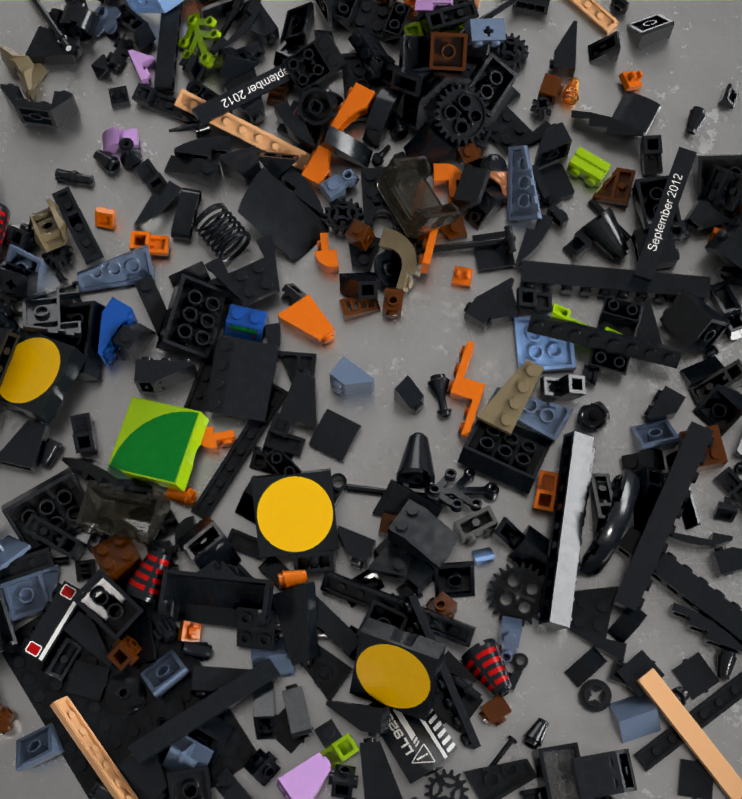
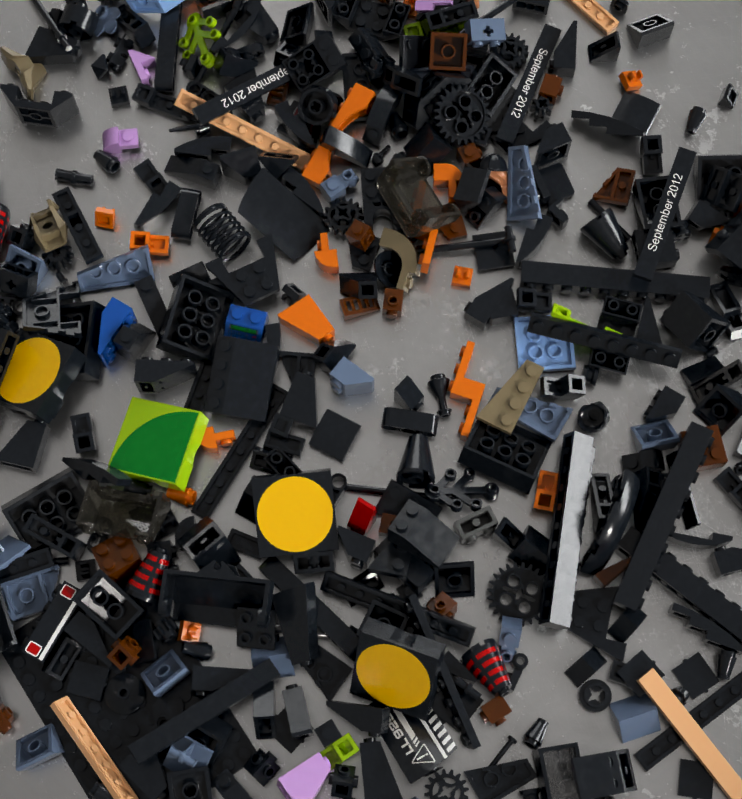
black cone [39,438,62,467] -> none
black piece [119,138,142,168] -> none
orange cone [277,570,308,590] -> none
light blue slope [472,547,495,565] -> none
clear orange cone [561,77,580,105] -> none
black panel [562,229,593,263] -> none
lime brick [567,147,611,187] -> none
black tile [713,497,738,522] -> none
none -> black slope [311,339,356,373]
none -> red slope [347,497,376,536]
none -> black beam [381,407,439,437]
none -> black tile [495,24,562,147]
none -> reddish brown slope [592,557,631,588]

